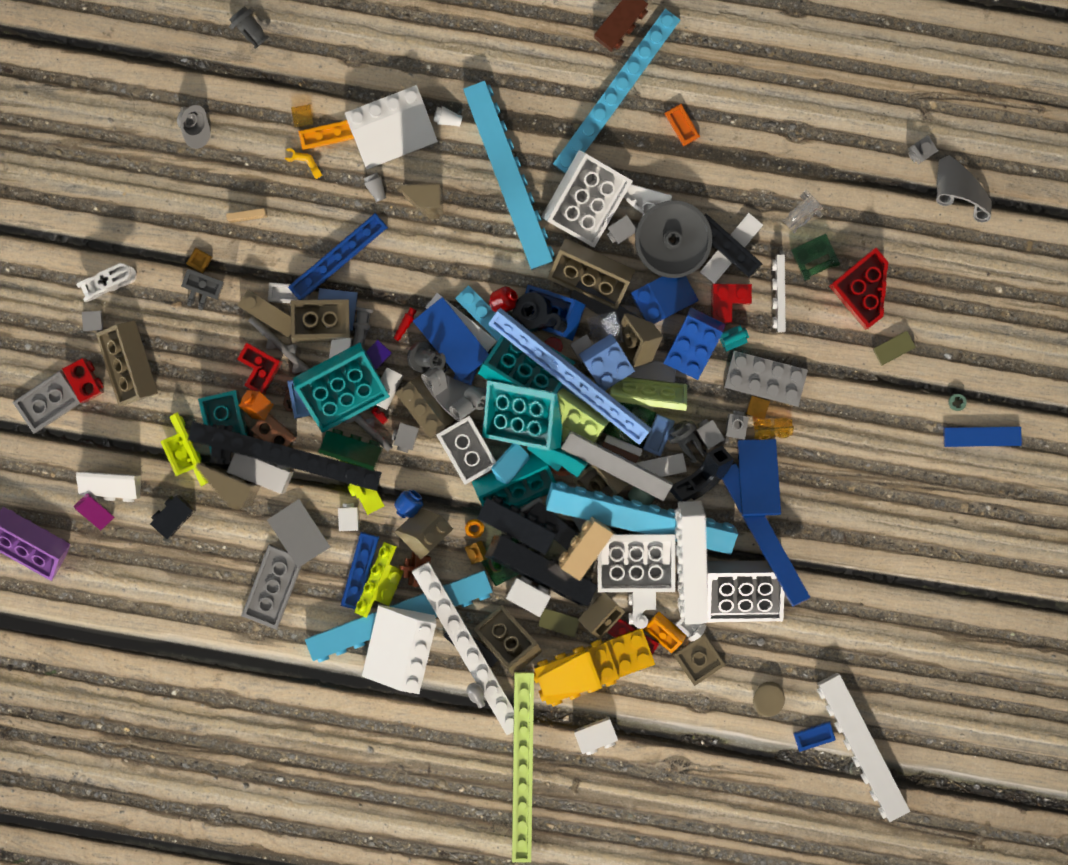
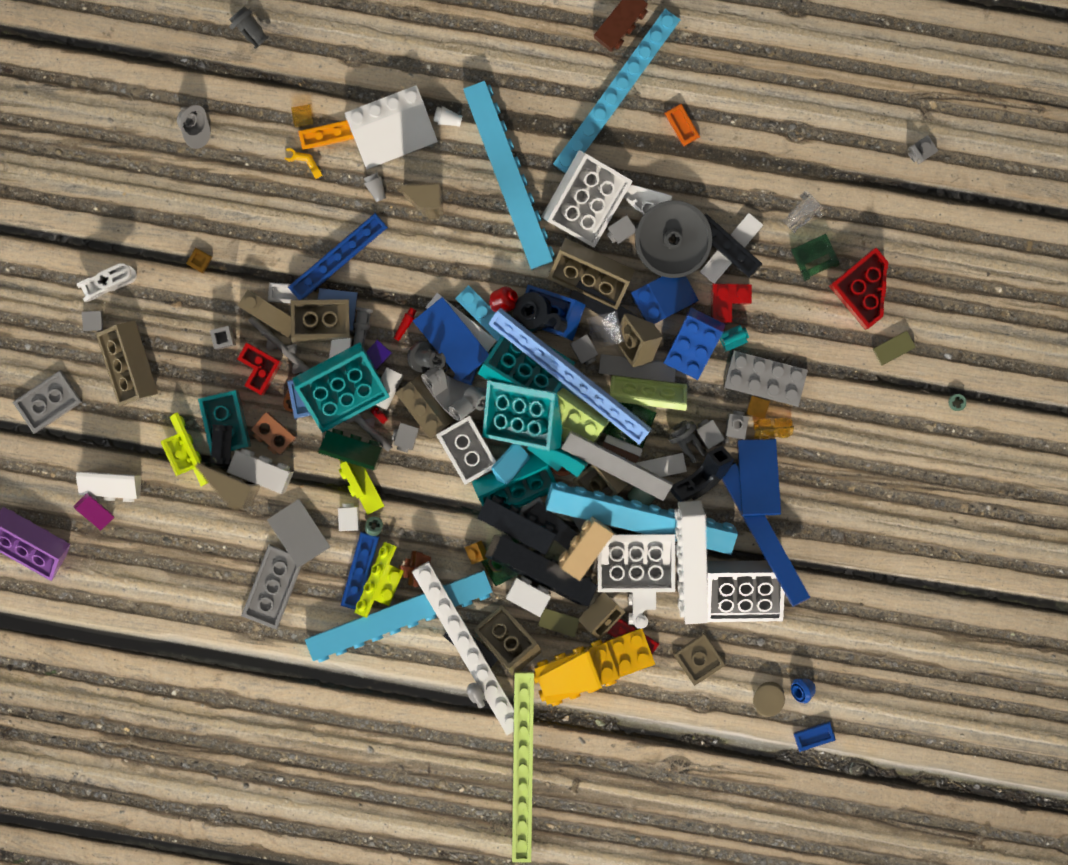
red brick [62,358,104,403] -> none
black brick [150,495,196,539] -> none
dark grey hinge [181,269,225,310] -> none
black plate [187,421,382,491] -> none
tan tile [226,208,267,223] -> none
orange brick [238,390,274,421] -> none
white slope [362,605,436,694] -> none
blue head [394,489,423,518] -> none
dark tan slope [395,508,453,559] -> none
light orange plate [465,519,484,538] -> none
red tile [545,337,563,353] -> none
white brick [574,717,618,755] -> none
medium blue brick [579,334,635,391] -> none
medium blue tile [643,414,675,457] -> none
light orange slope [643,611,686,654] -> none
white tile [675,617,706,642] -> none
white plate [772,255,786,333] -> none
white brick [816,673,910,822] -> none
light grey panel [936,155,992,222] -> none
blue tile [943,427,1022,447] -> none
none -> light grey brick [210,326,236,350]
none -> sand green bush [365,516,383,536]
none -> blue cone [791,678,816,704]

